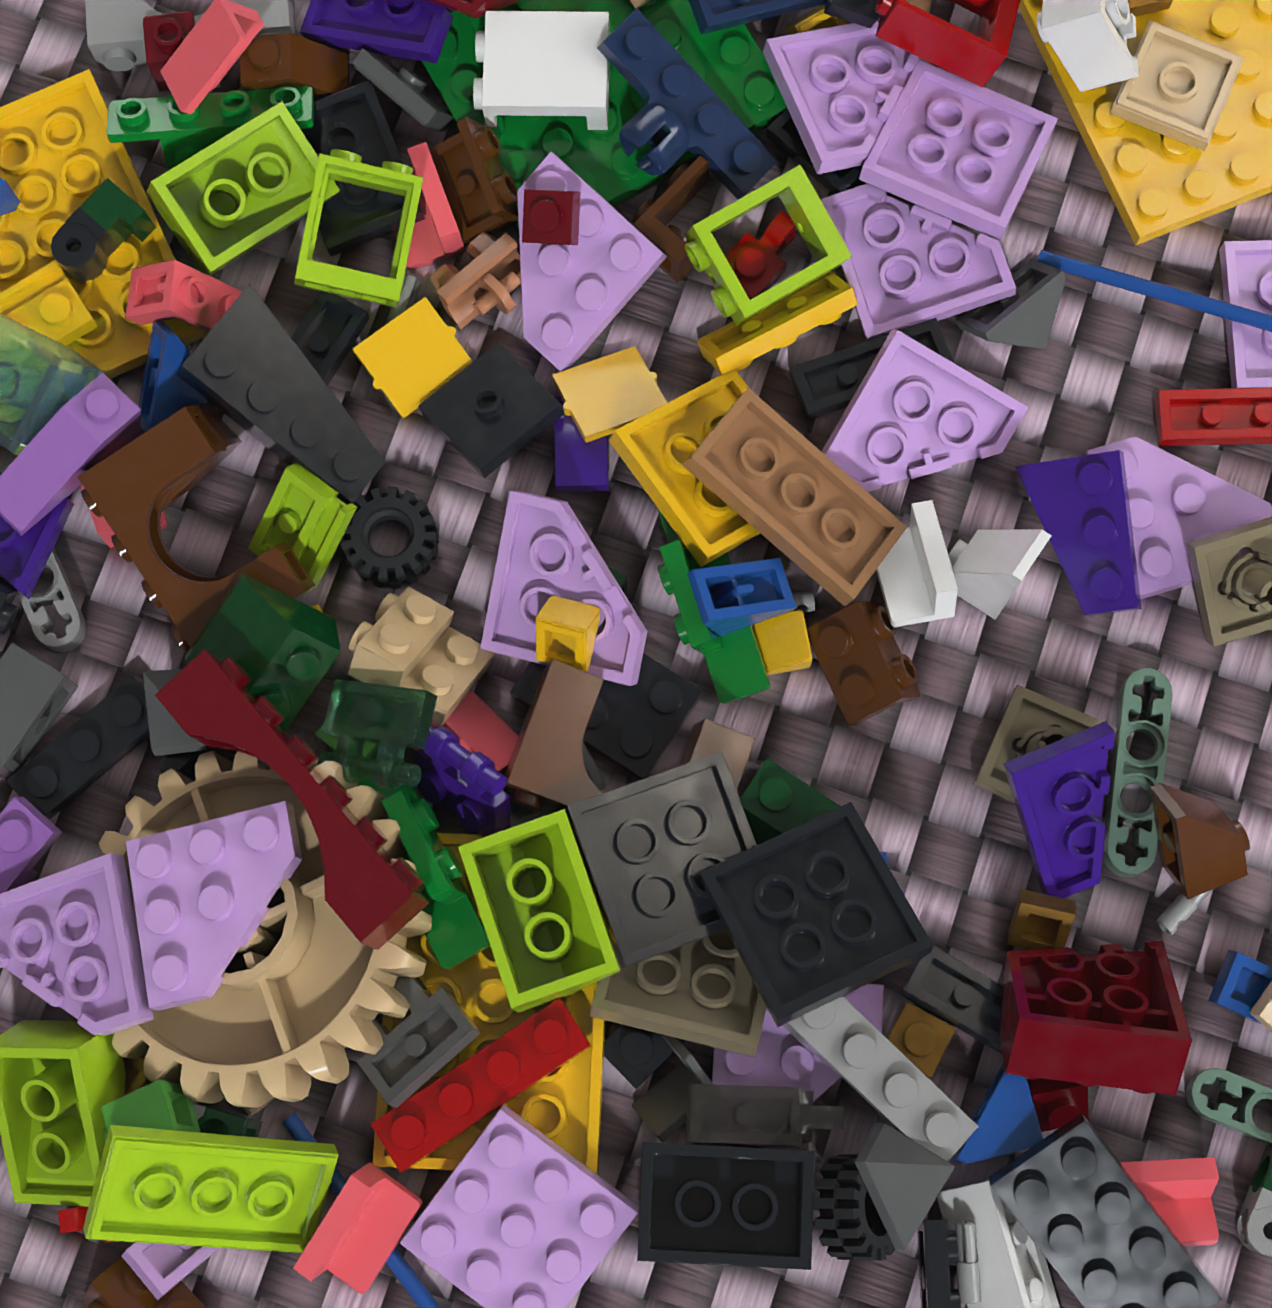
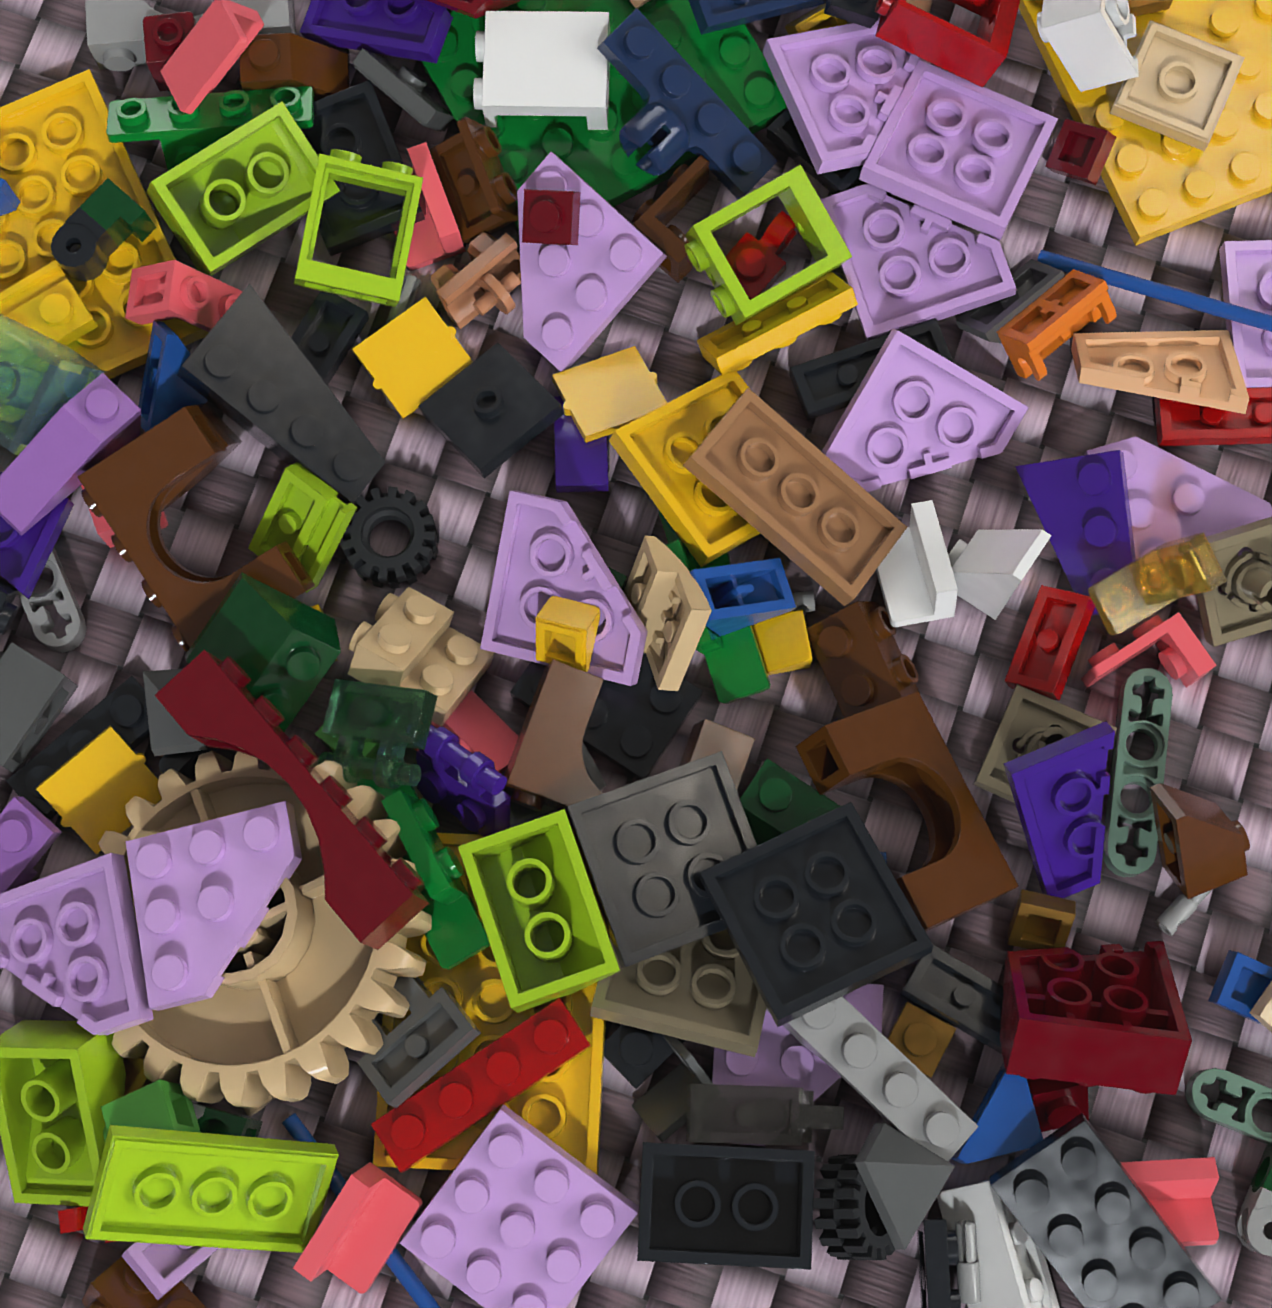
none -> yellow piece [36,725,162,855]
none -> tan slope [623,535,712,691]
none -> reddish brown arch [795,692,1019,932]
none -> orange hinge [997,269,1117,381]
none -> red plate [1004,585,1096,701]
none -> dark red plate [1045,119,1117,185]
none -> light nougat wing [1071,330,1249,414]
none -> coral bracket [1081,612,1217,688]
none -> clear yellow bracket [1088,532,1227,635]

